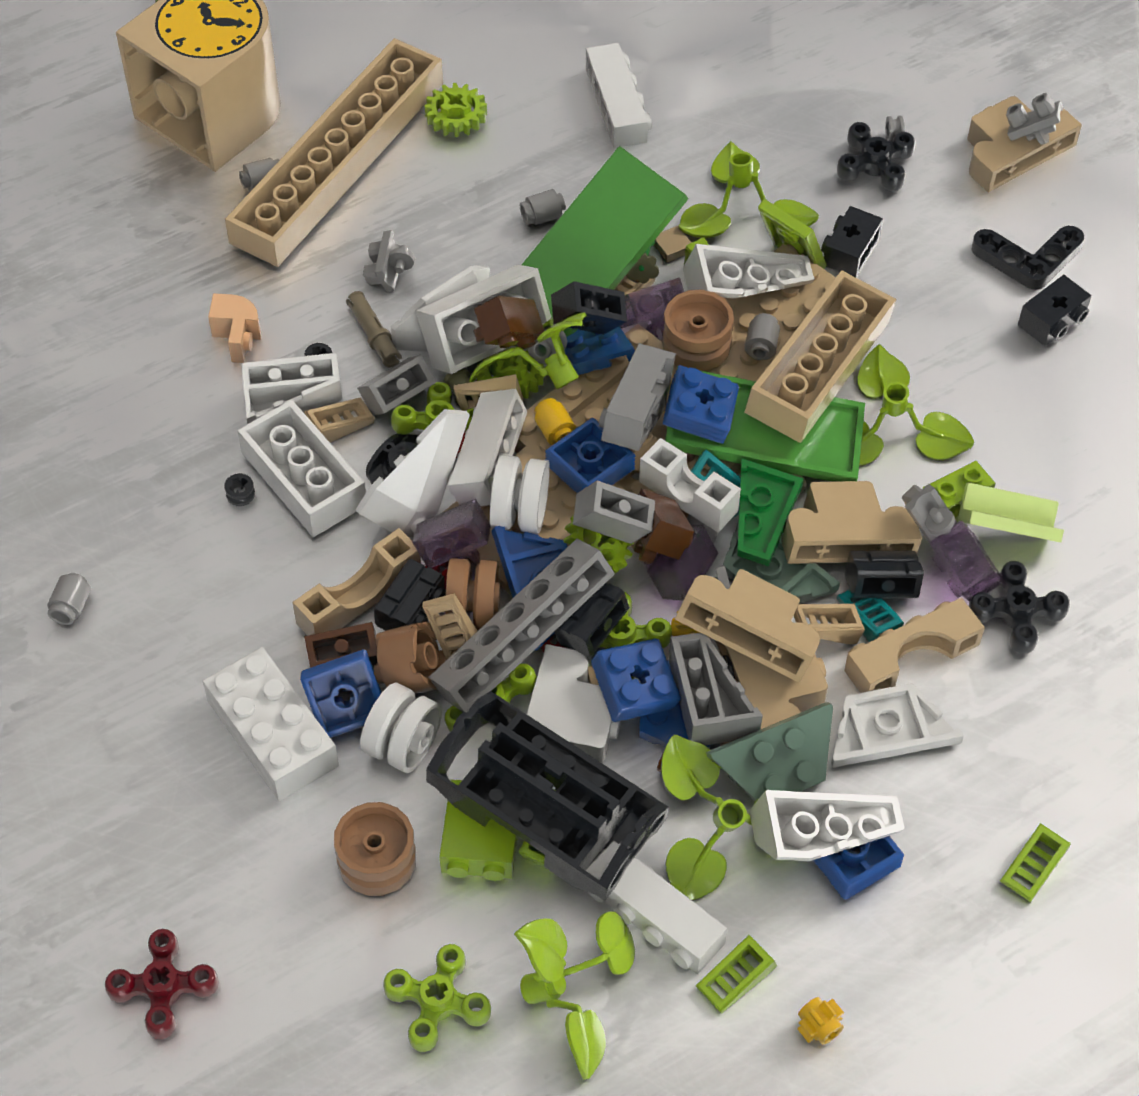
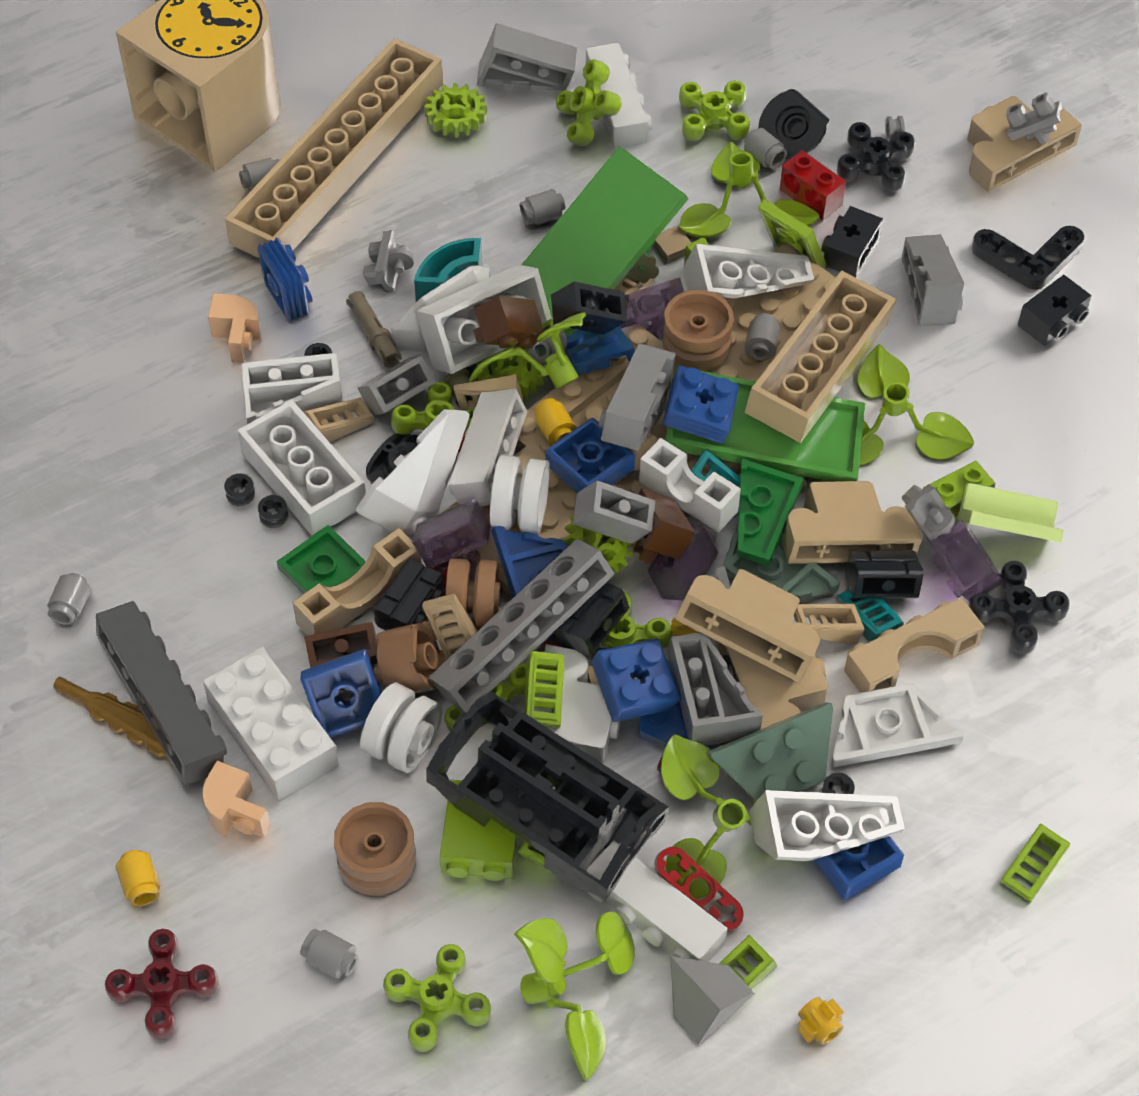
none -> pearl gold sword [53,677,168,758]
none -> dark grey brick [96,600,227,786]
none -> yellow brick [115,850,160,907]
none -> light nougat brick [202,760,271,837]
none -> blue brick [257,237,313,323]
none -> black bush [257,495,289,528]
none -> green tile [277,525,366,594]
none -> light grey brick [300,929,358,979]
none -> teal brick [414,238,482,302]
none -> light grey wedge [477,23,577,91]
none -> lime slope [525,651,564,728]
none -> lime gear [556,59,622,147]
none -> red beam [654,847,744,931]
none -> light grey slope [670,956,755,1045]
none -> lime gear [679,80,750,141]
none -> light grey brick [744,128,787,169]
none -> black hat [758,89,830,159]
none -> red brick [779,150,846,221]
none -> black bush [822,772,855,794]
none -> light grey wedge [902,234,964,326]

